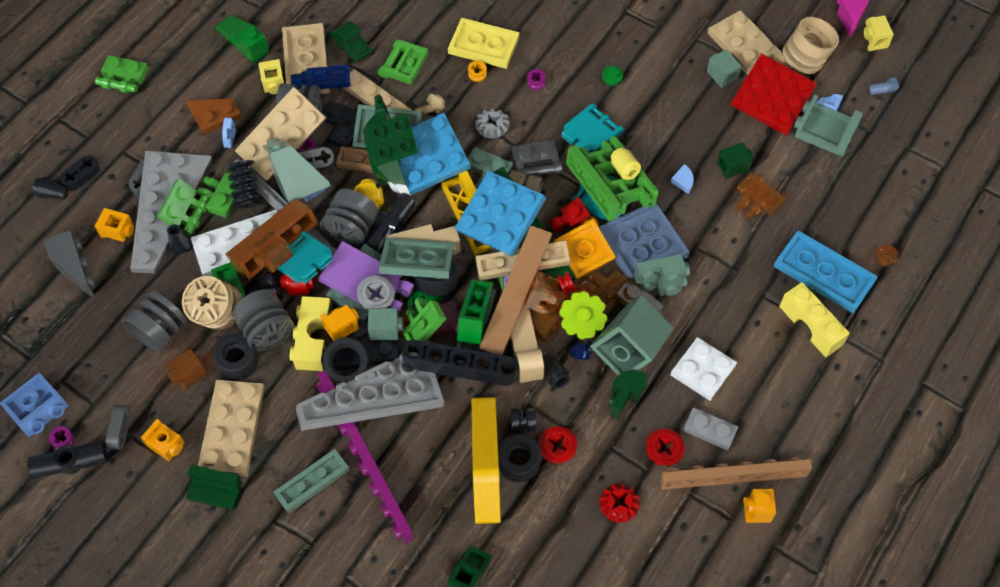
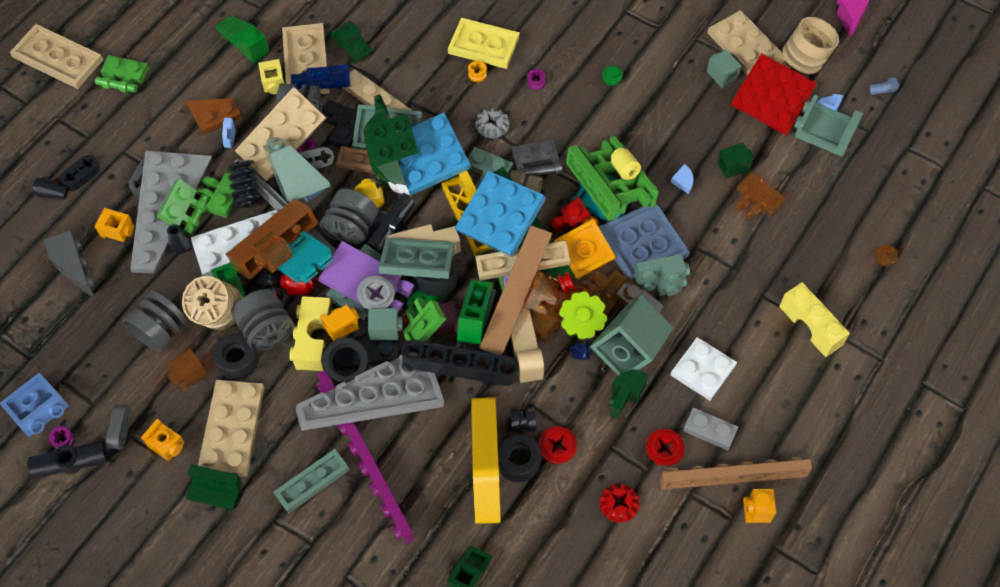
bright green plate [378,39,429,85] -> none
tan plate [415,94,445,115] -> none
black cone [542,353,570,389] -> none
teal plate [561,103,624,153] -> none
dark azure plate [773,231,878,314] -> none
light yellow brick [864,16,894,51] -> none
none -> tan plate [10,24,103,89]

